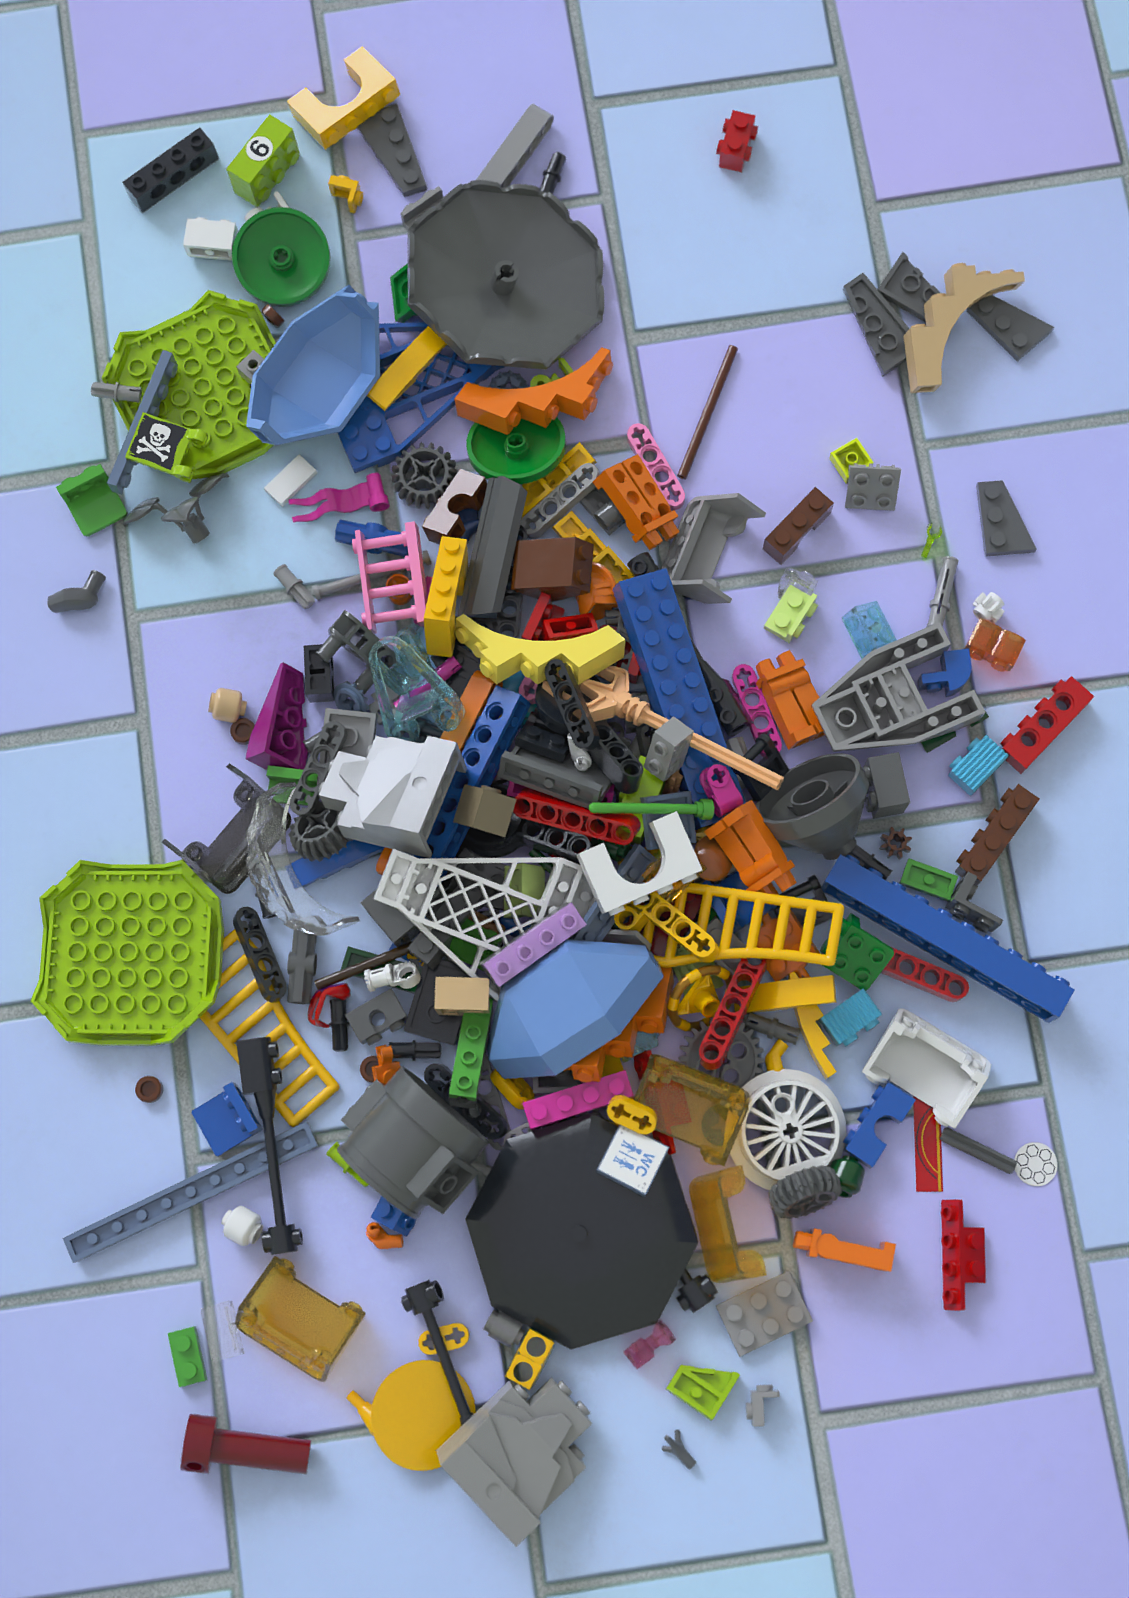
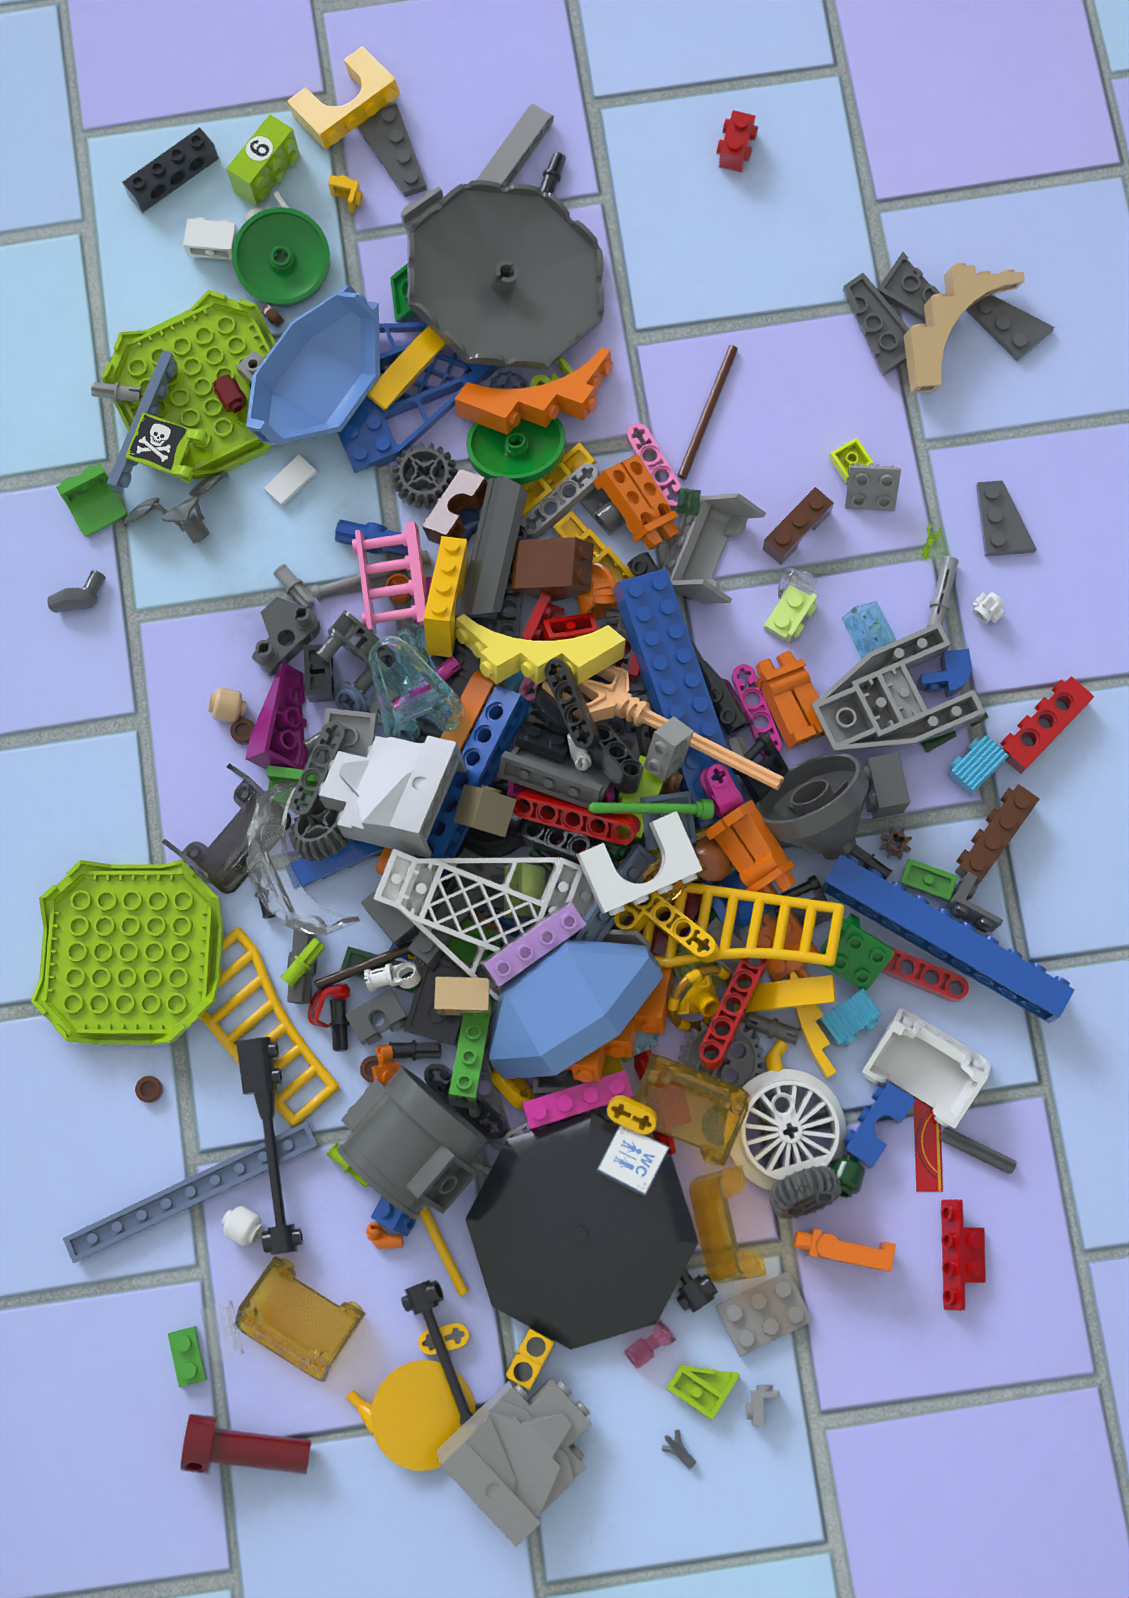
blue bracket [191,1082,263,1156] -> none
black beam [233,906,287,1003] -> none
dark pink flag [288,473,390,522] -> none
flat silver brick [483,1310,525,1348] -> none
clear orange brick [964,618,1026,672] -> none
white sticker [1014,1142,1058,1186] -> none
none -> dark red brick [213,375,247,413]
none -> dark grey piece [252,597,321,676]
none -> lime axle [280,938,325,987]
none -> yellow bar [420,1206,469,1297]
none -> clear green tile [677,488,701,515]

